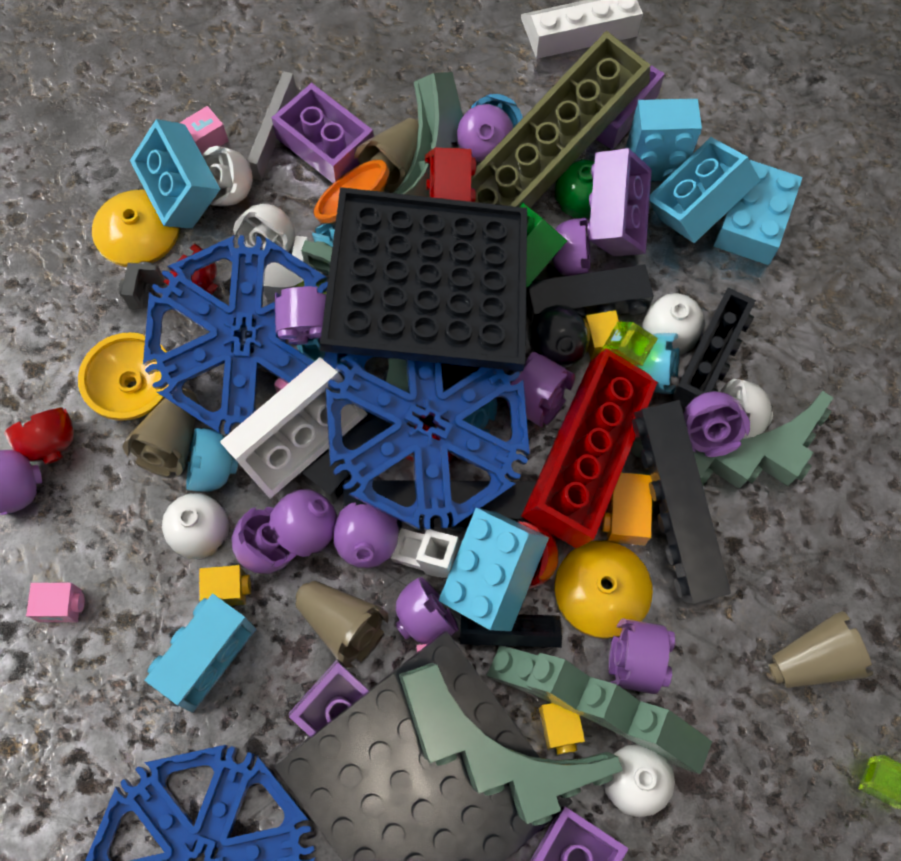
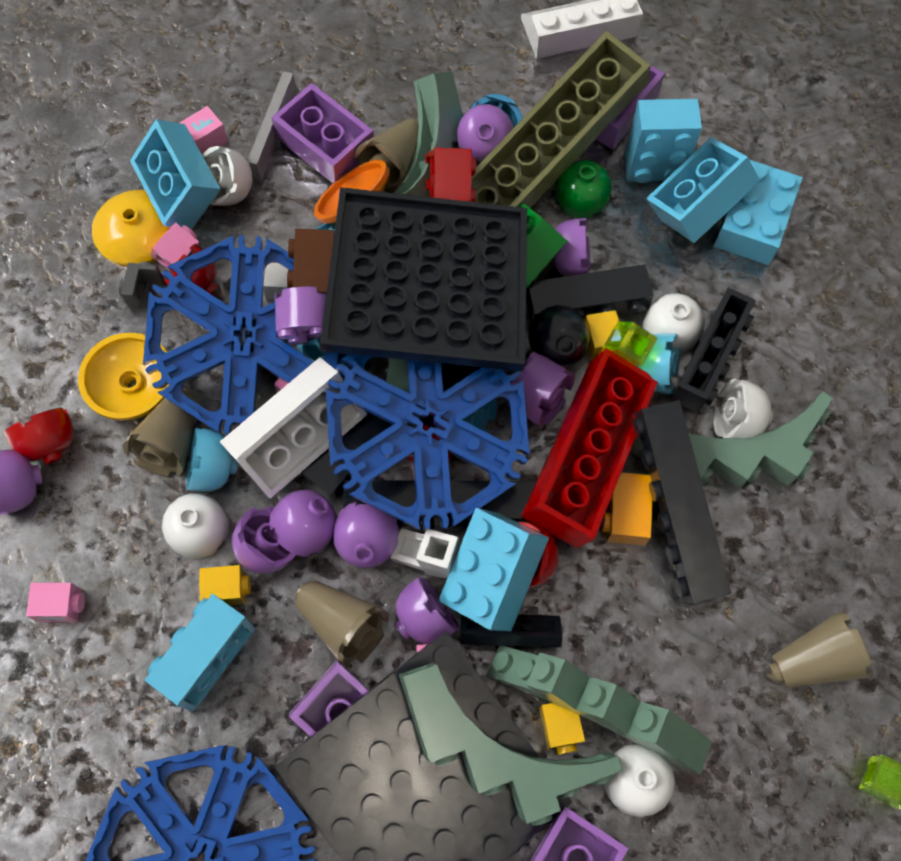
white cylinder [233,204,295,252] -> none
yellow dish [554,541,653,639] -> none
medium lavender brick [587,148,652,256] -> none
medium lavender brick [609,618,675,694] -> none
medium lavender cylinder [683,391,750,457] -> none
none -> bright pink brick [151,222,199,271]
none -> reddish brown brick [287,229,334,294]

